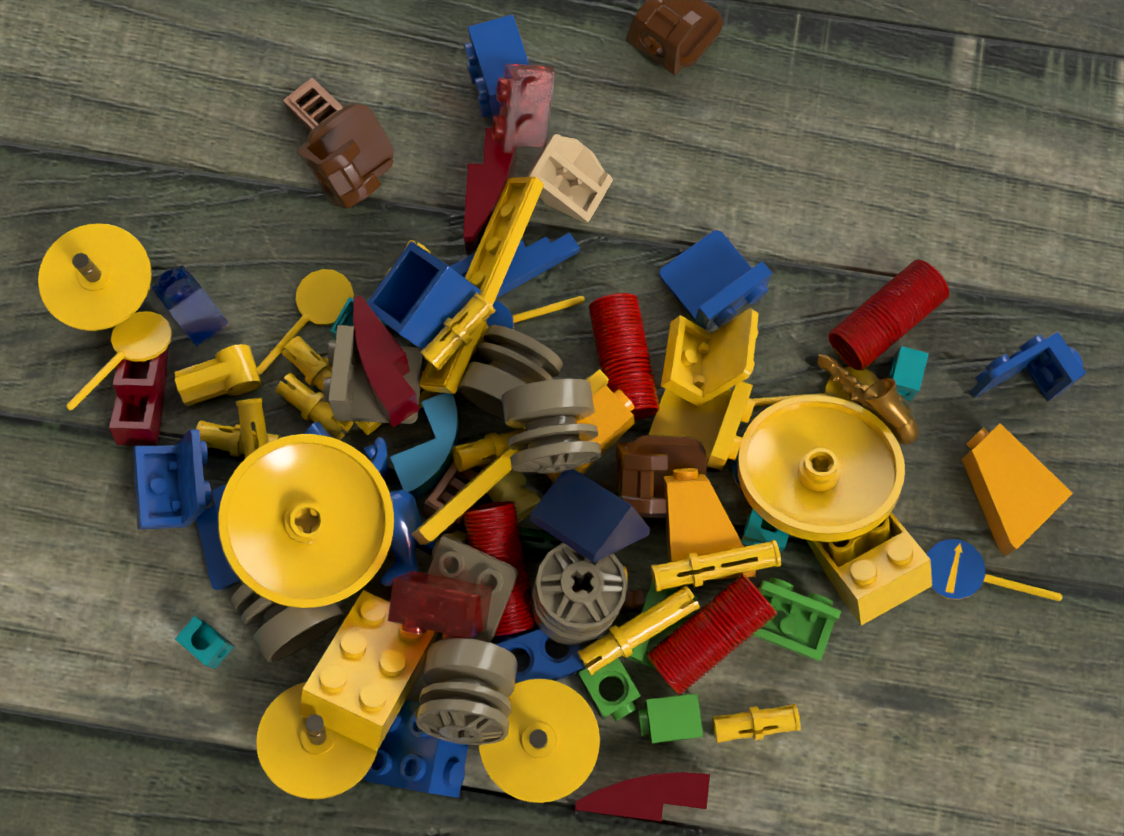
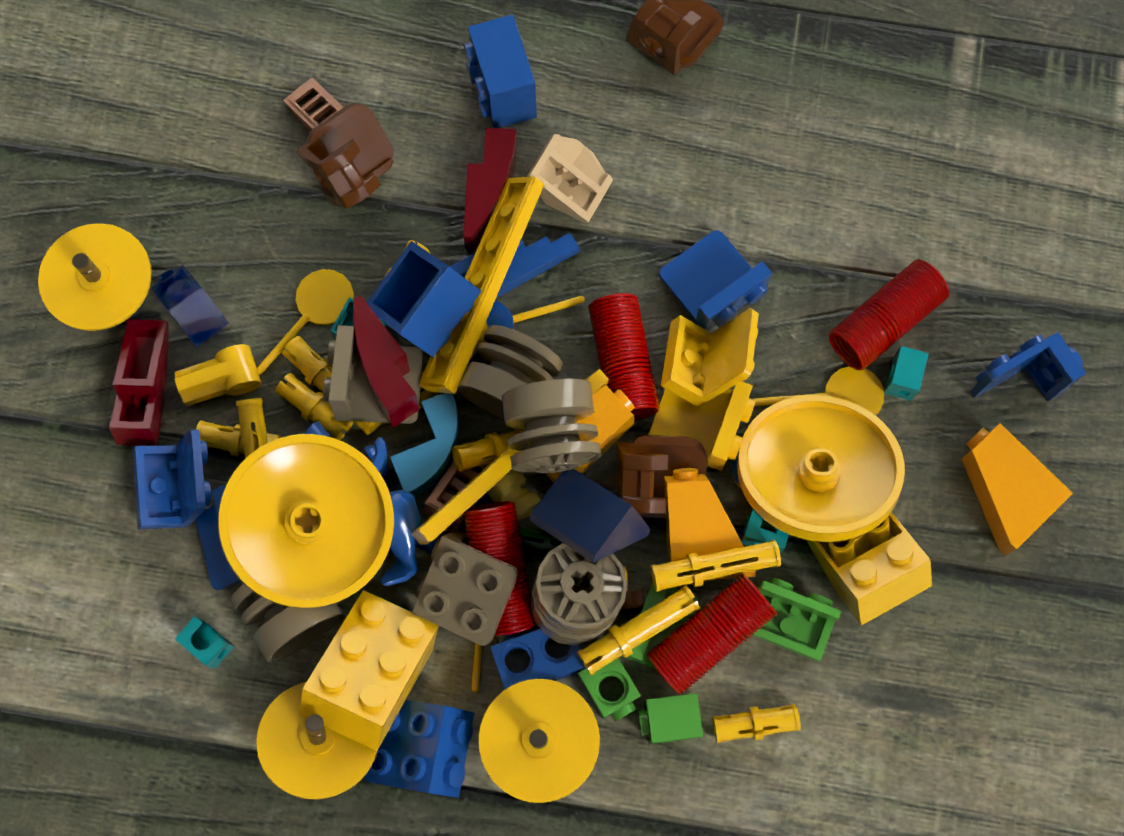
yellow piece [66,311,172,410] -> none
clear red brick [388,571,493,640] -> none
dark tan wheel [415,638,518,745] -> none
yellow pin [419,292,496,371] -> none
clear red bracket [492,64,555,153] -> none
dark red slope [575,772,710,821] -> none
pearl gold piece [805,353,919,445] -> none
blue piece [927,539,1062,601] -> none

